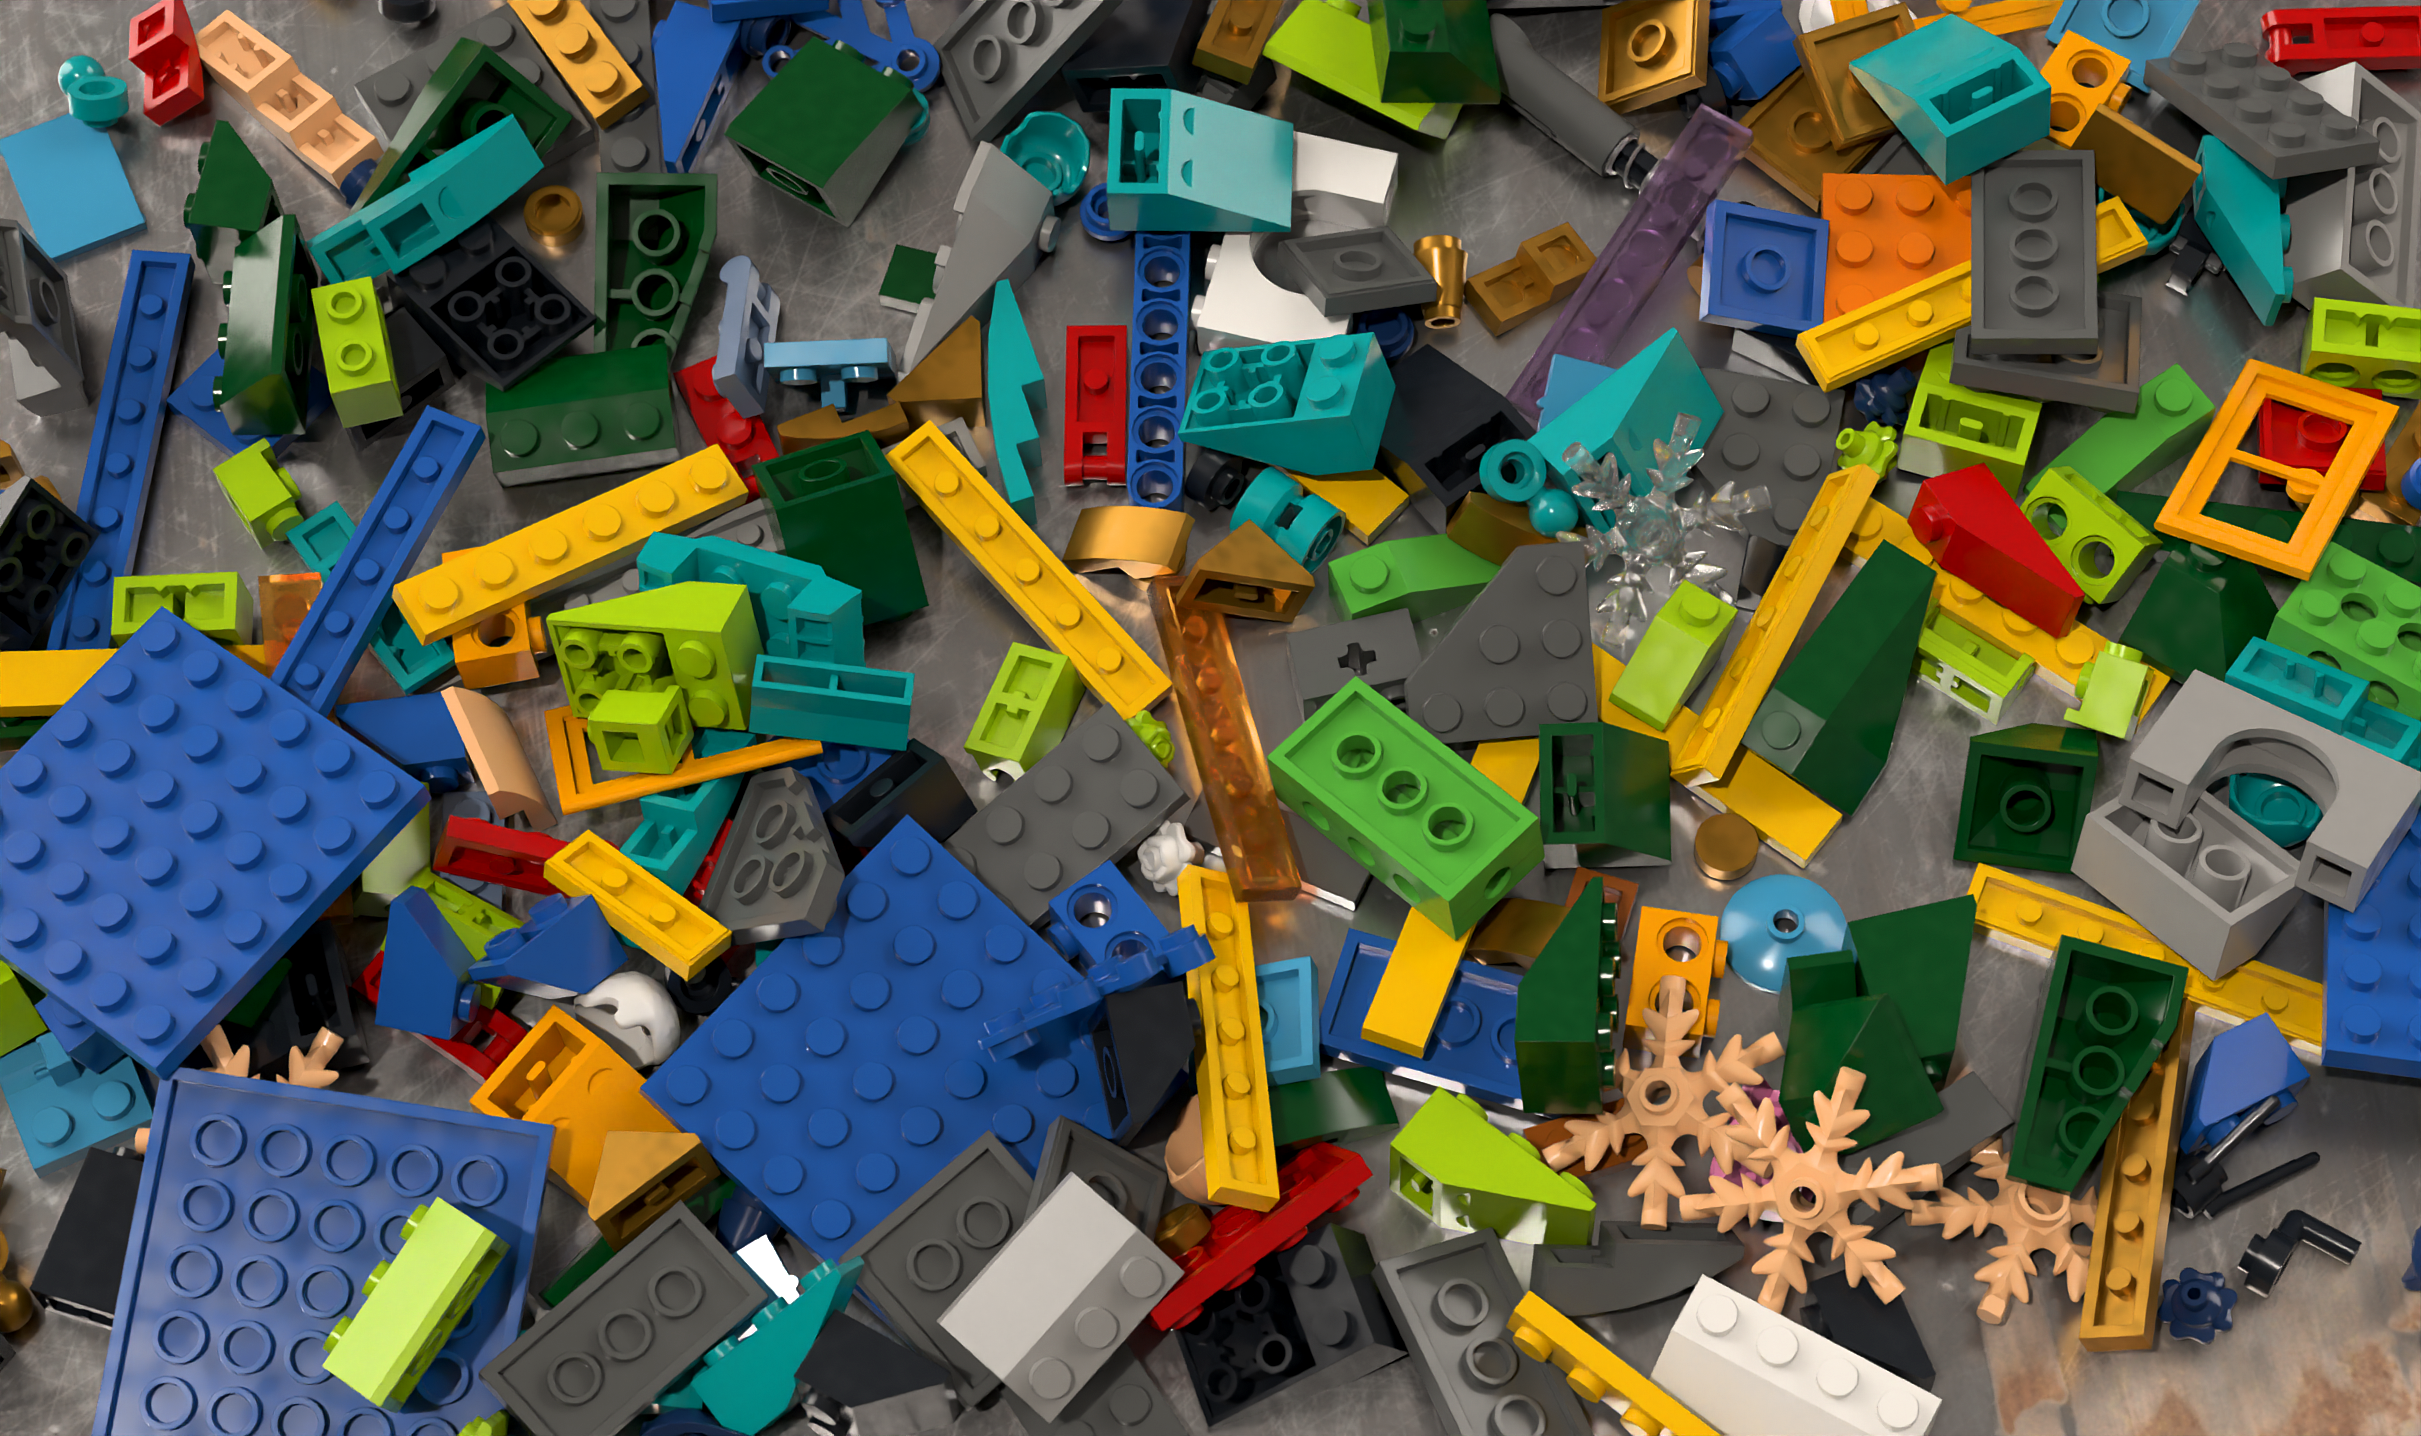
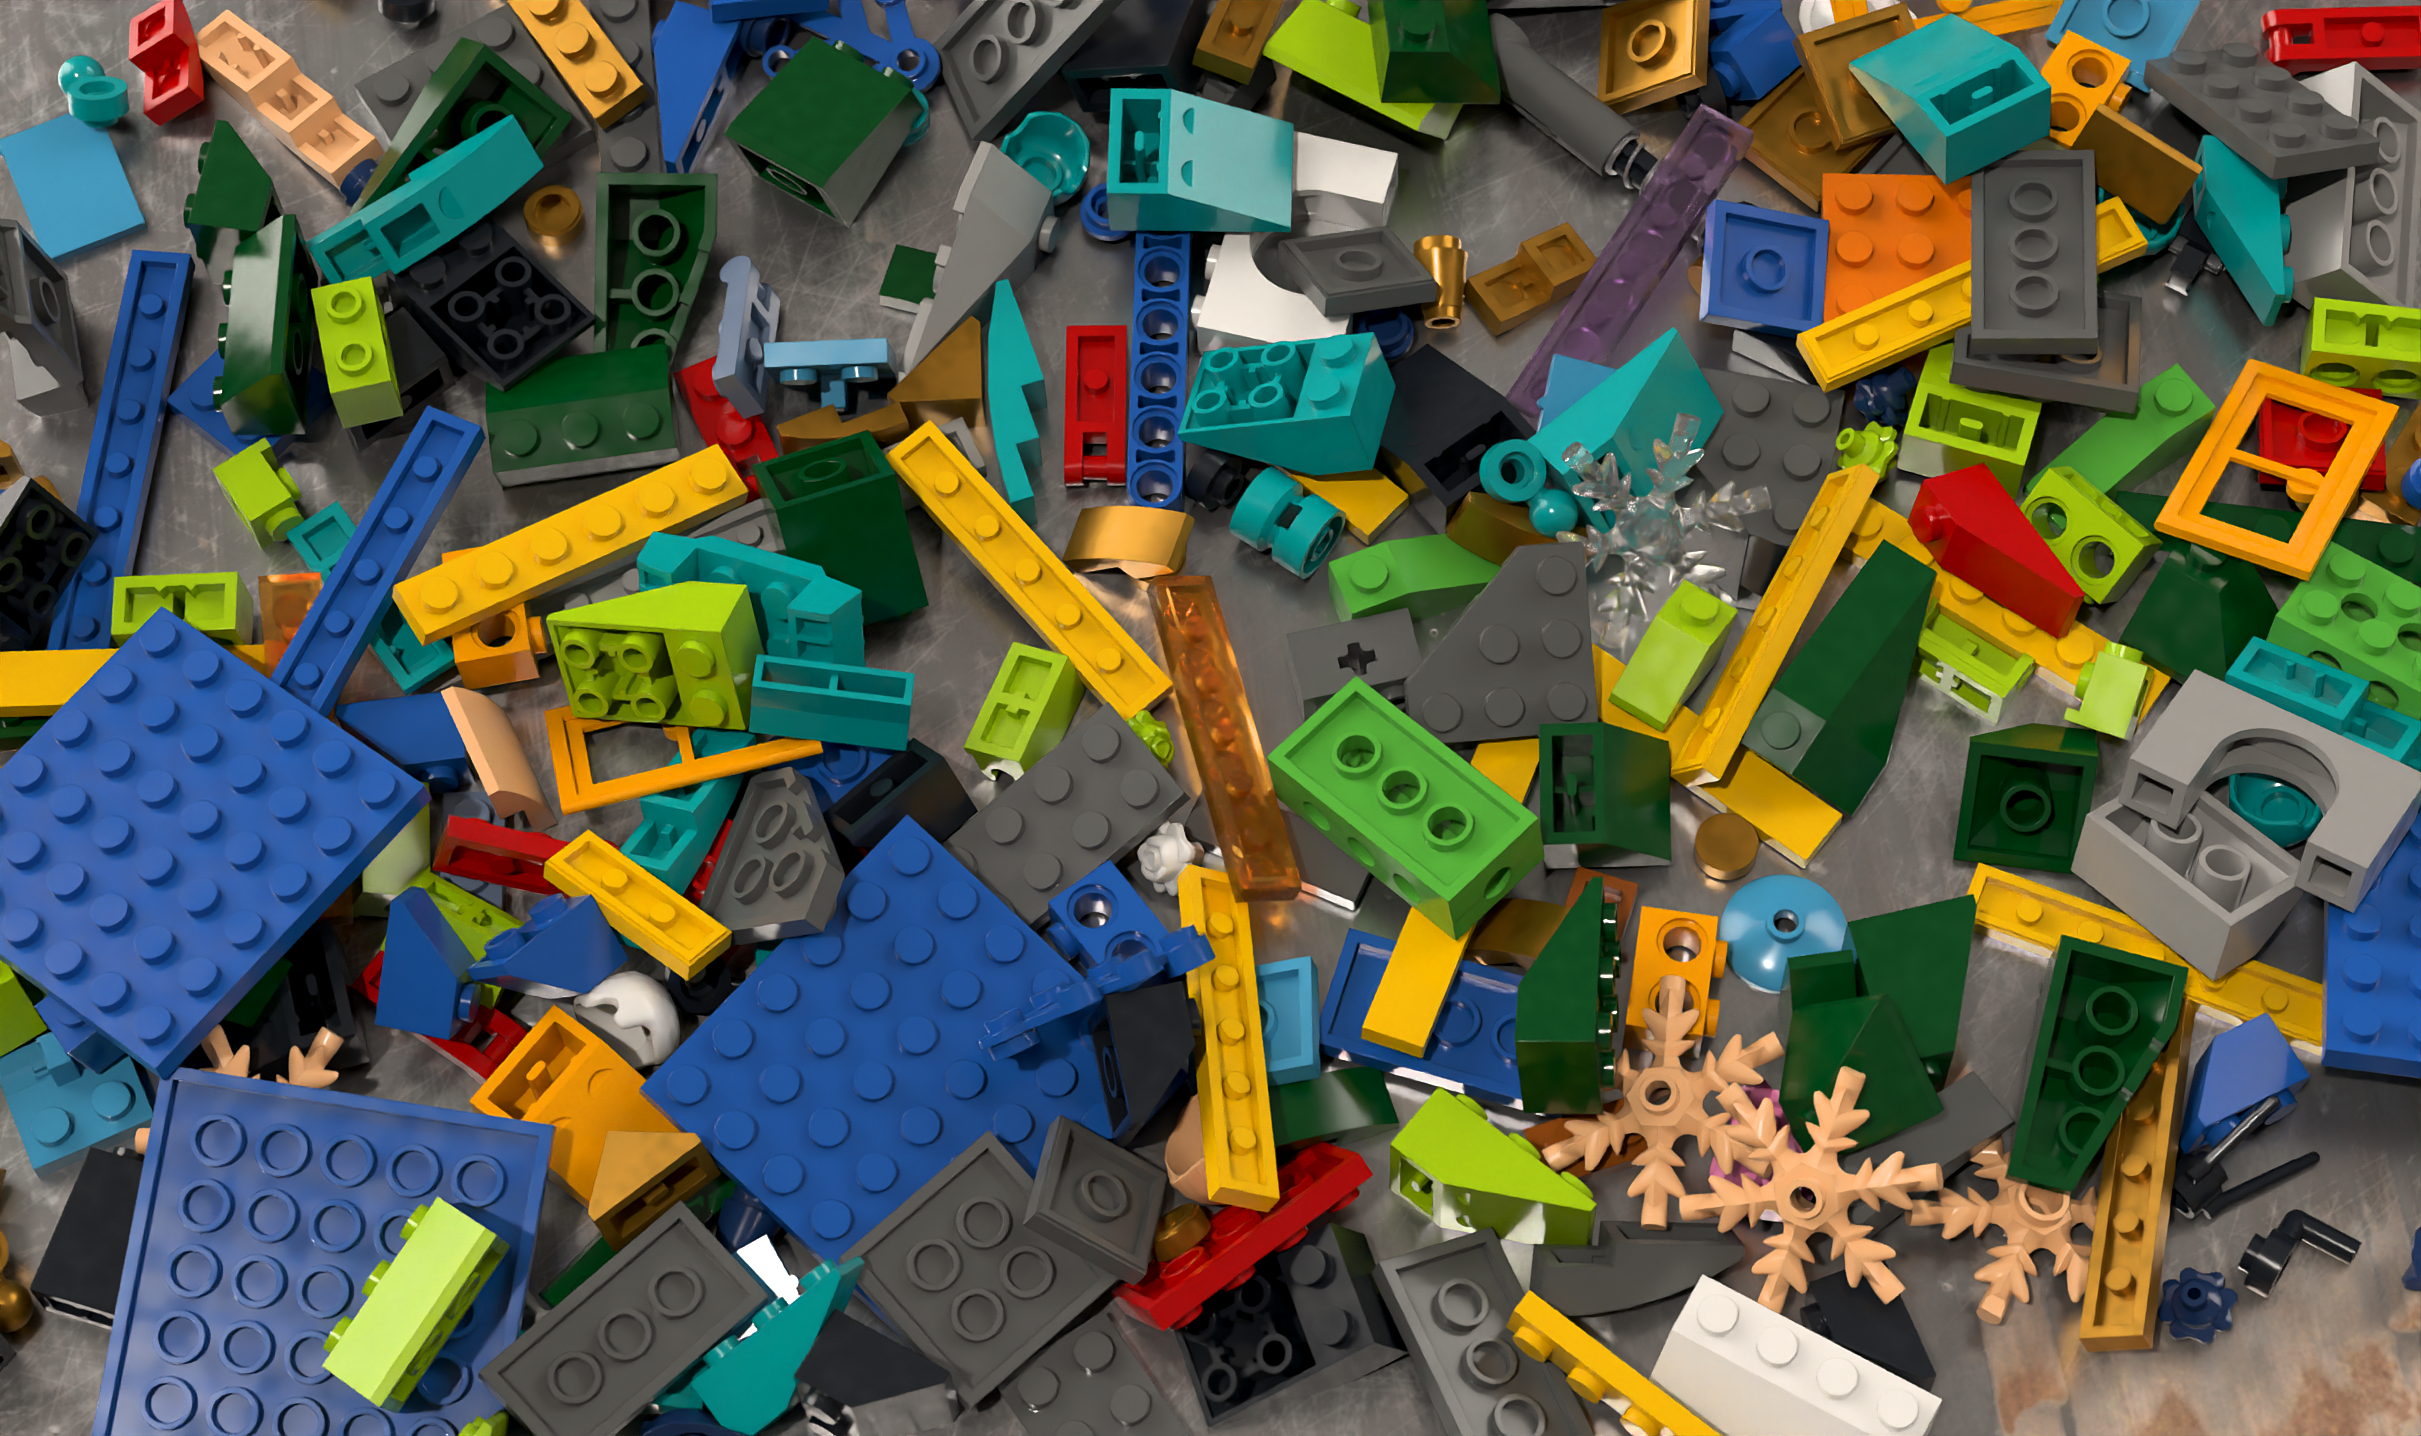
lime brick [587,685,694,774] -> none
slope [937,1171,1185,1424] -> none
pearl gold slope [1176,519,1315,623] -> none

